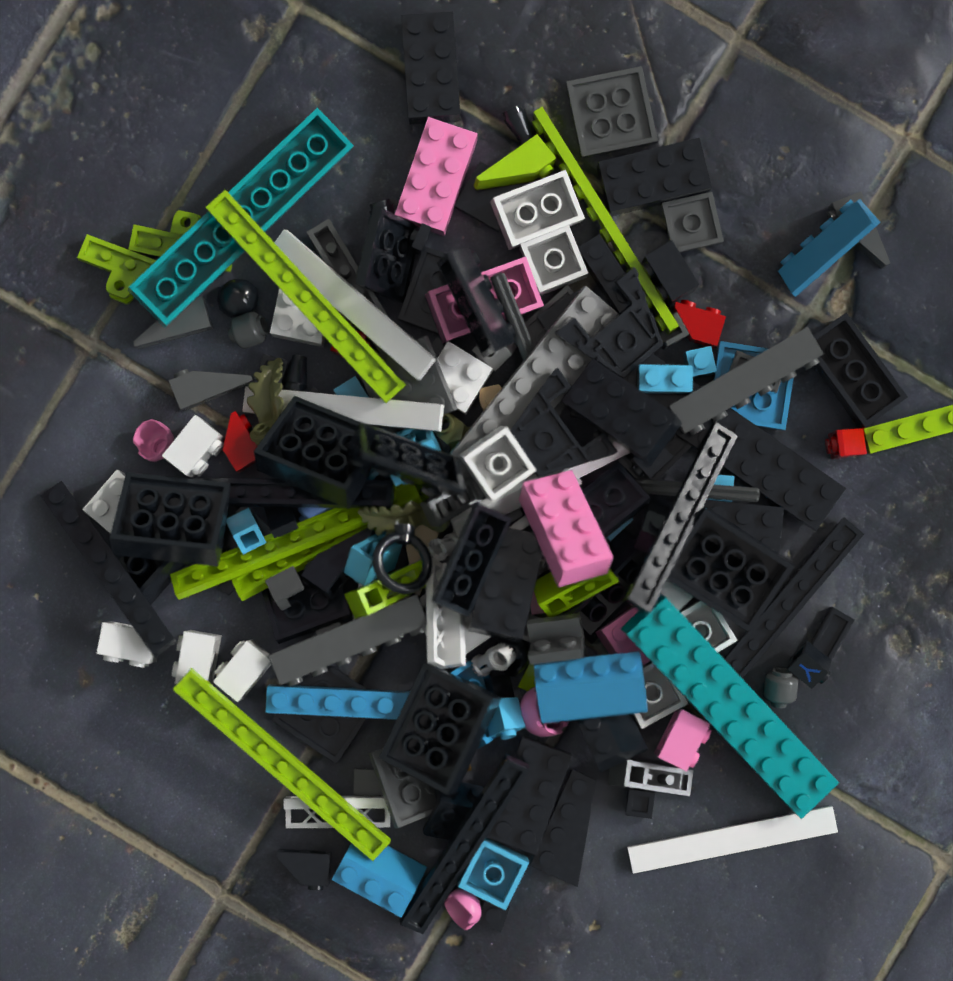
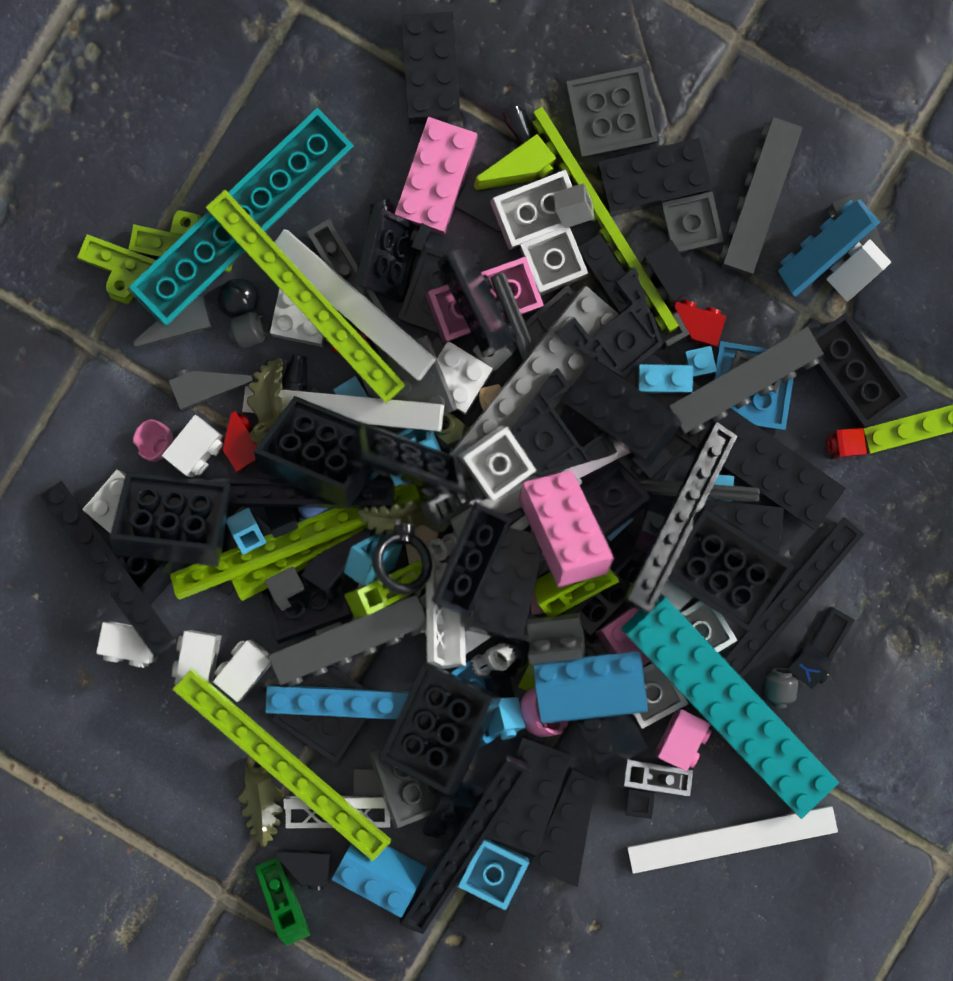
bright pink hair [444,889,482,930] -> none
none -> olive plant [238,756,284,847]
none -> green slope [255,857,311,946]
none -> light grey panel [554,183,594,228]
none -> dark grey brick [719,117,803,277]
none -> white brick [826,240,891,302]

